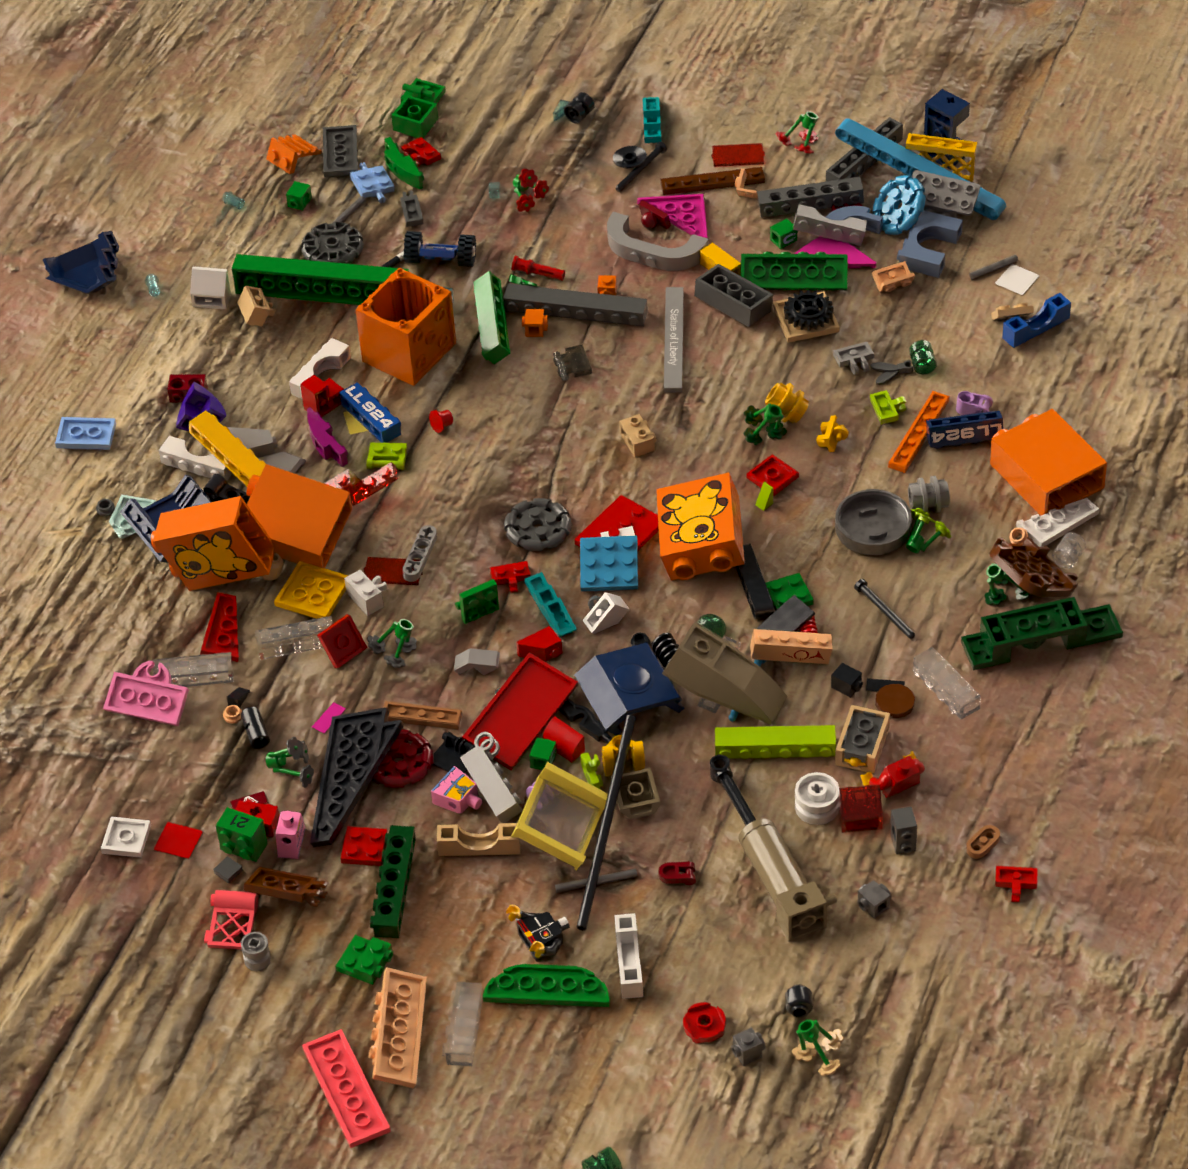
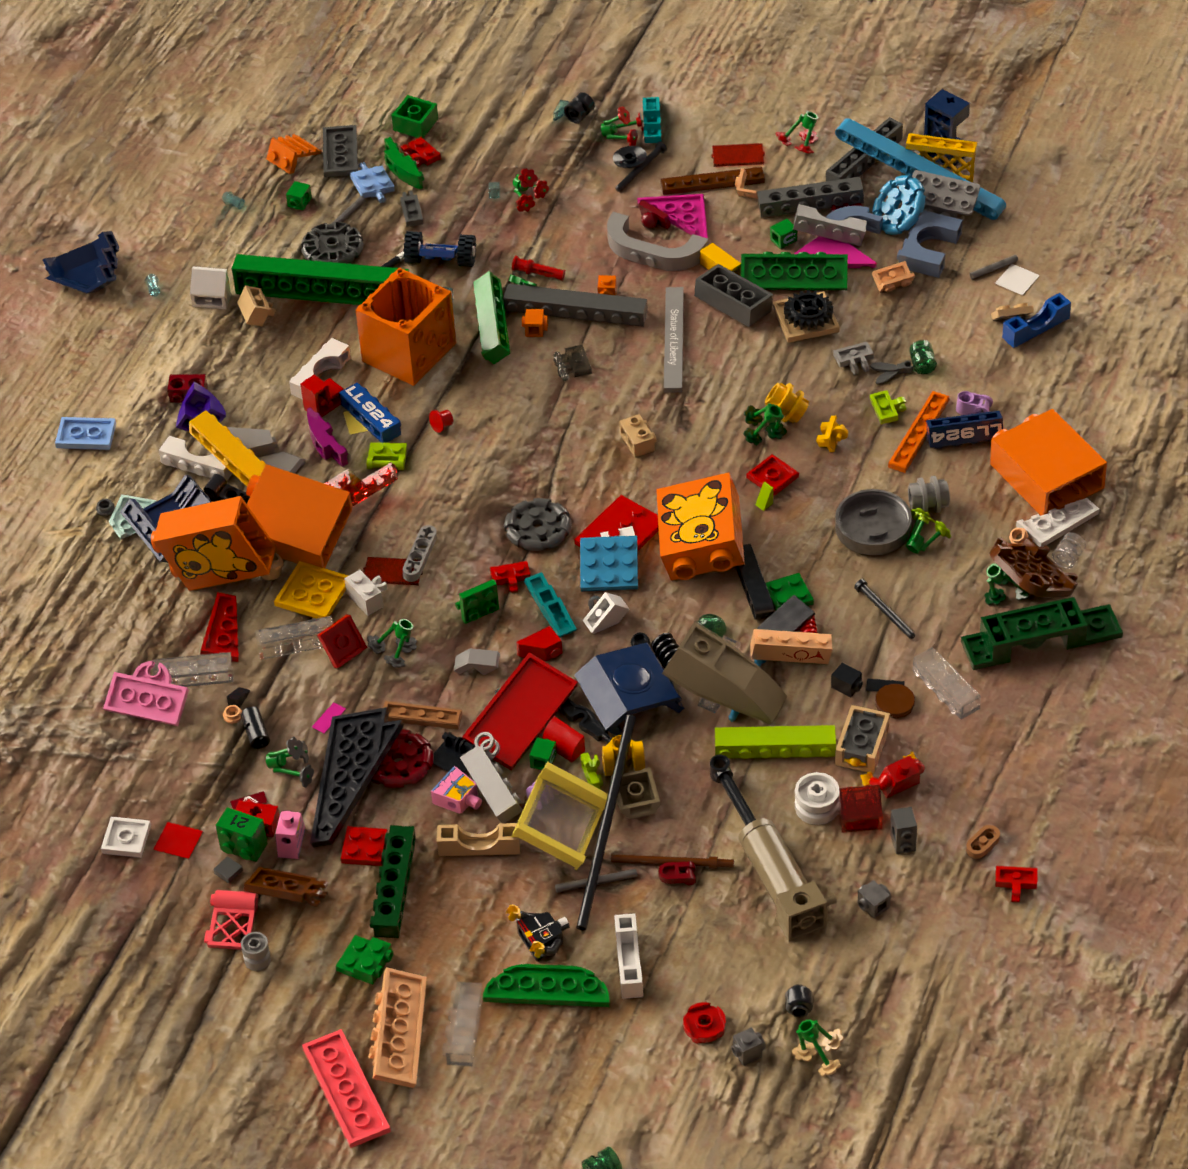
green plate [401,78,446,104] -> none
none -> plant [601,106,644,146]
none -> reddish brown bar [611,854,734,869]

